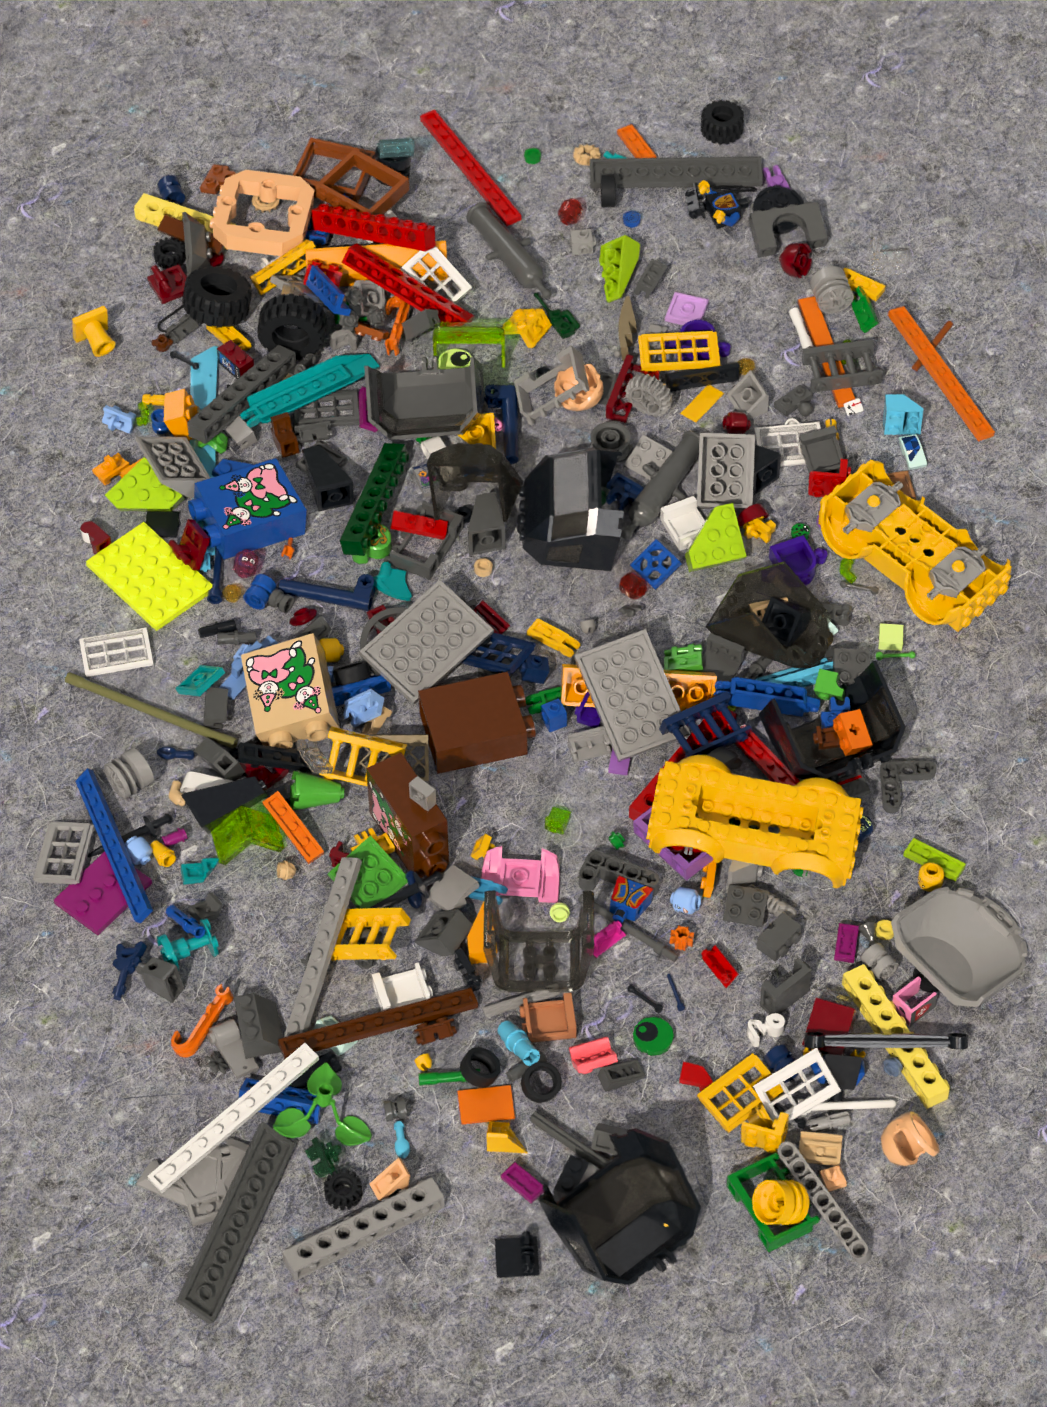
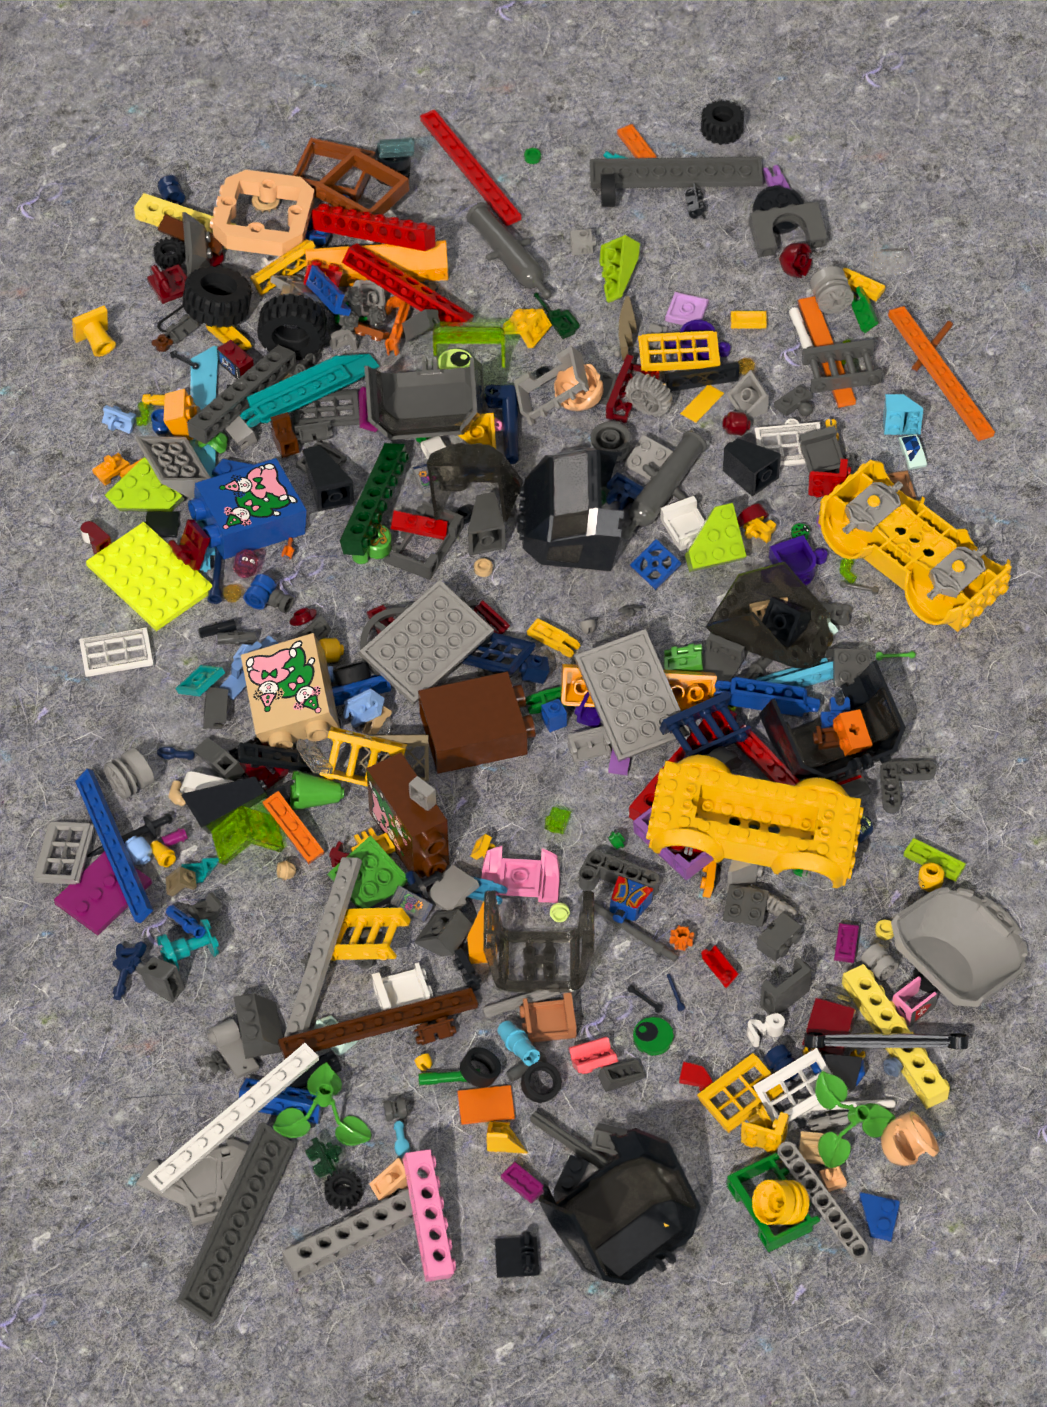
olive piece [65,672,238,749] -> none
orange piece [171,984,234,1058] -> none
dark orange plate [200,164,236,195] -> none
dark blue axle [278,574,375,611] -> none
teal arm [373,562,412,601] -> none
white piece [400,247,472,304] -> none
clear red head [558,198,583,225] -> none
tan gear [573,144,600,166] -> none
dark pink hinge [583,921,626,958] -> none
clear red head [619,572,647,600] -> none
blue tile [623,211,640,228] -> none
dark grey hinge [634,258,668,298] -> none
light blue head [670,887,701,914] -> none
light grey slope [697,433,755,509] -> none
torso [698,180,749,229] -> none
black piece [711,186,757,193] -> none
bright green brick [814,669,845,701] -> none
white sticker [843,398,863,416] -> none
dark grey piece [858,920,878,947] -> none
yellowish green piece [878,623,904,651] -> none
none -> dark tan bracket [166,867,197,896]
none -> tile [389,886,433,922]
none -> bright pink brick [402,1150,456,1282]
none -> yellow tile [731,311,767,328]
none -> bright green plant [815,1071,896,1168]
none -> blue wing [859,1192,900,1242]

